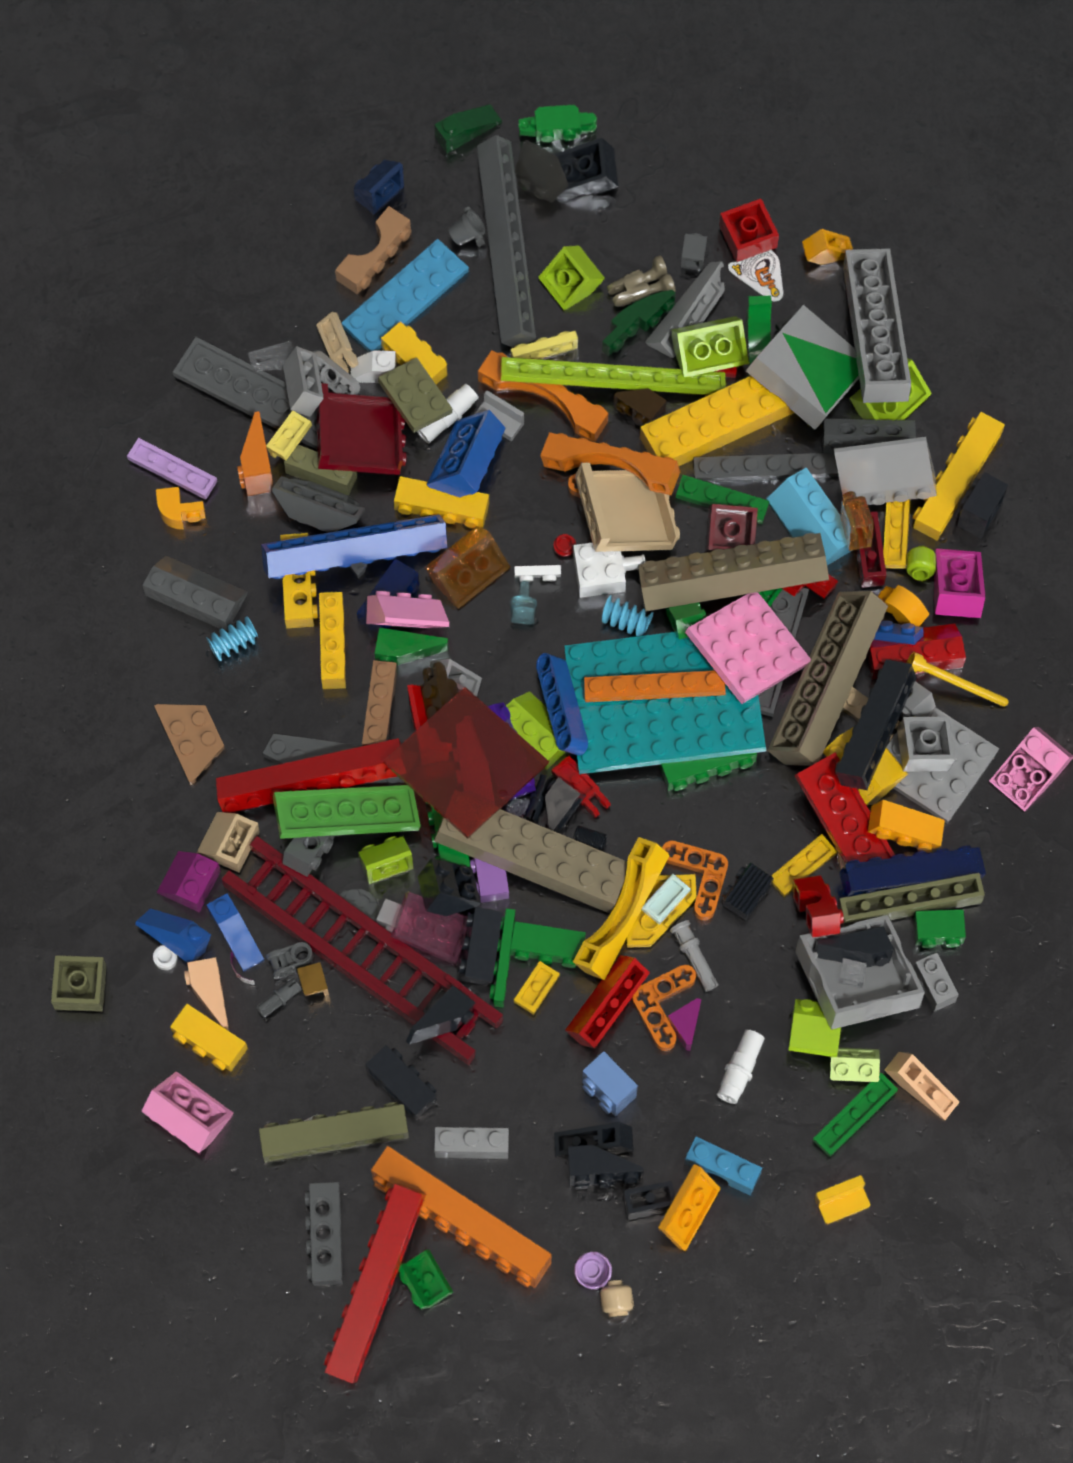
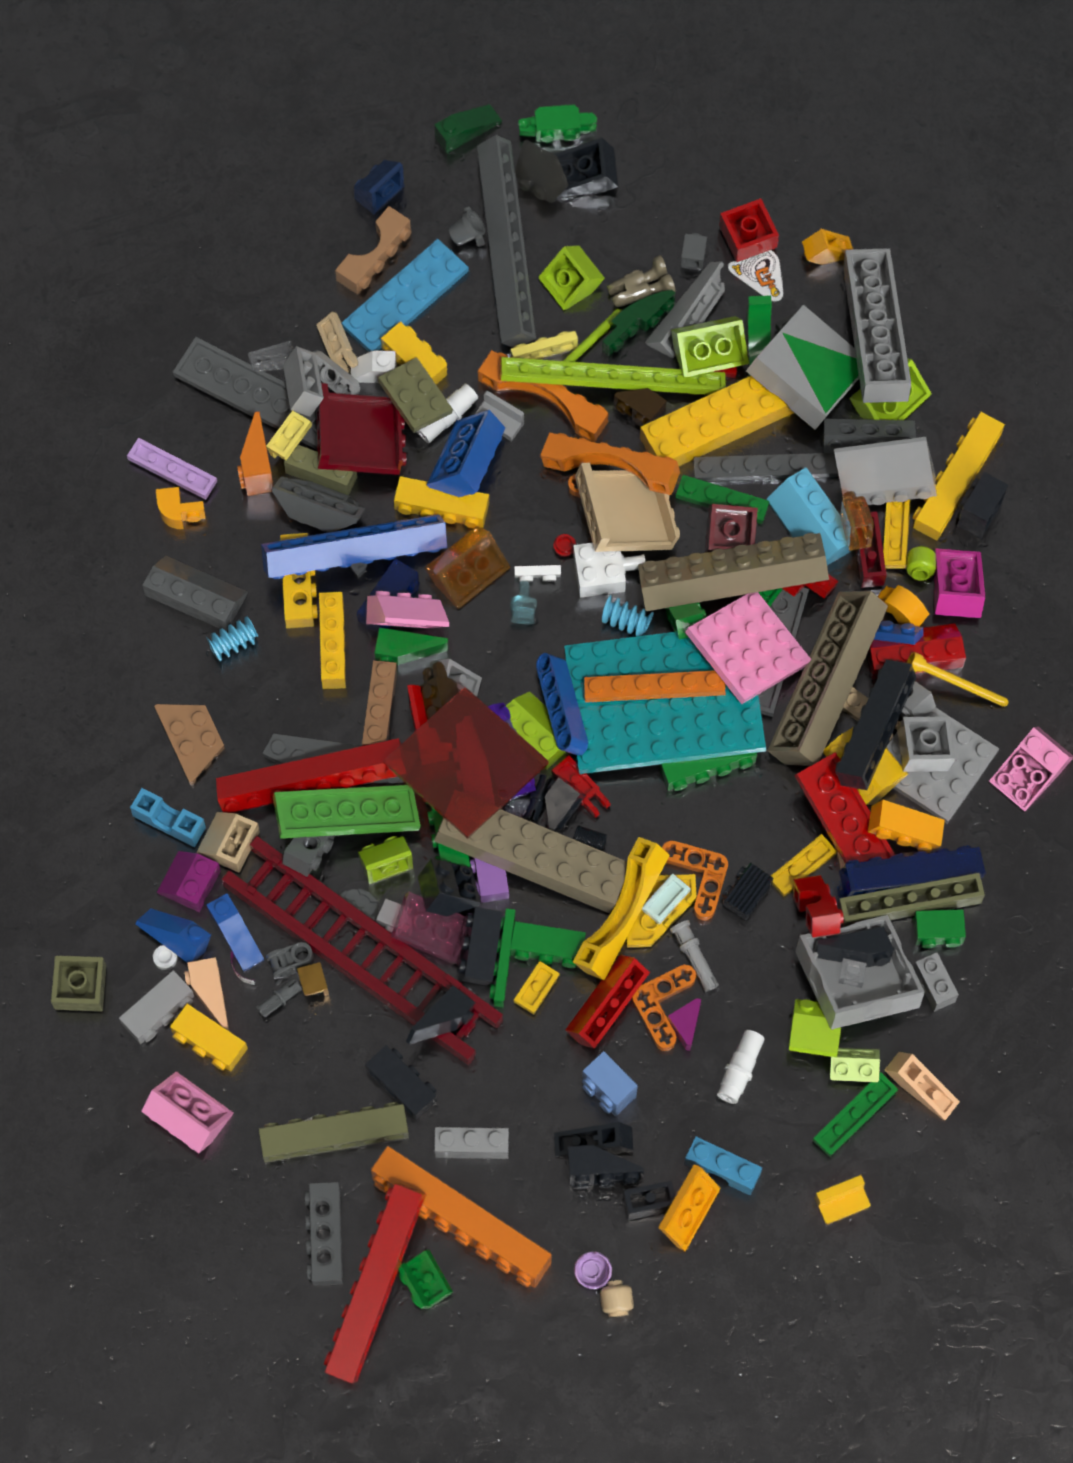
none -> light grey brick [119,970,194,1045]
none -> dark azure arch [130,788,206,848]
none -> lime piece [563,309,622,362]

